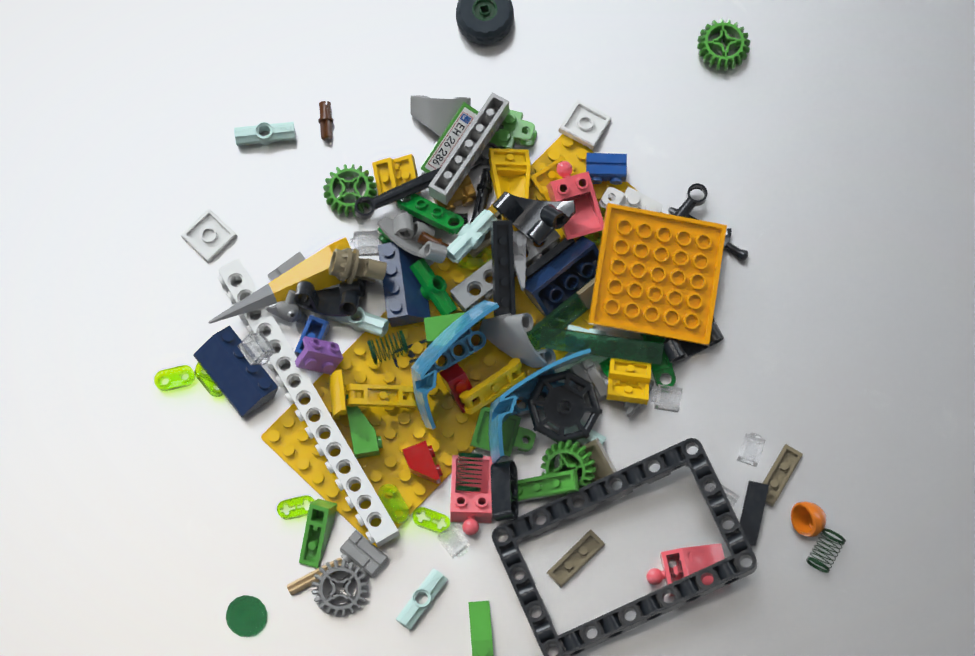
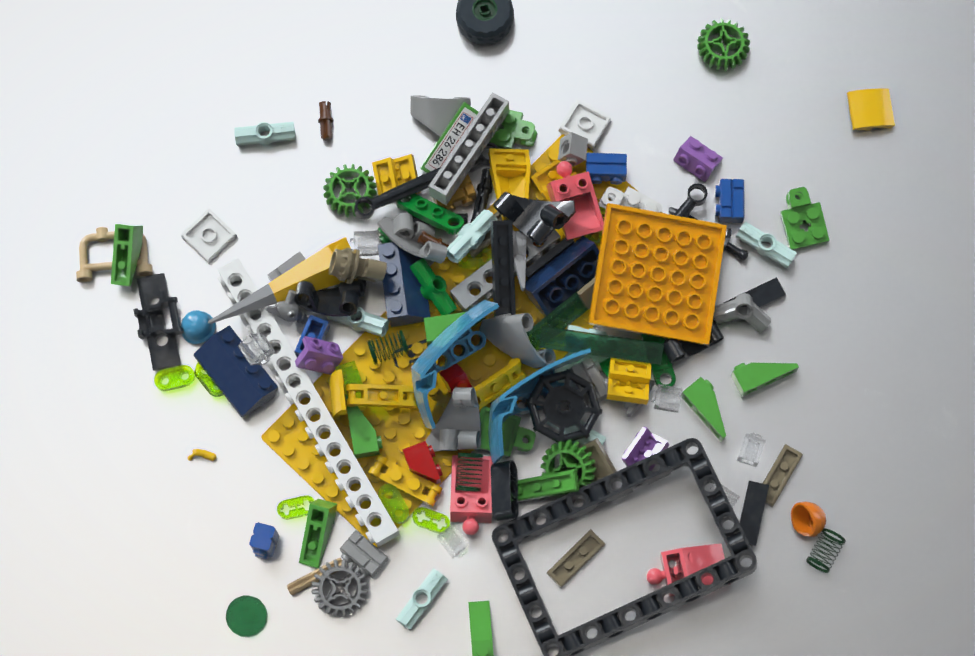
none -> tan bar [76,227,153,282]
none -> bright green slope [111,223,144,286]
none -> black piece [133,273,184,371]
none -> dark azure helmet [181,310,216,344]
none -> yellow piece [187,449,216,461]
none -> blue brick [249,522,279,560]
none -> clear neon green brick [335,361,362,393]
none -> yellow plate [367,454,443,507]
none -> light grey panel [425,387,481,451]
none -> light grey brick [558,132,588,167]
none -> medium lavender bracket [622,426,669,471]
none -> medium lavender bracket [673,136,723,182]
none -> bright green slope [681,377,726,442]
none -> light grey piece [714,293,771,332]
none -> blue brick [715,179,744,223]
none -> black tile [723,277,786,322]
none -> bright green slope [731,362,799,397]
none -> light aqua piece [736,221,797,268]
none -> bright green plate [780,187,830,250]
none -> yellow slope [847,88,895,131]

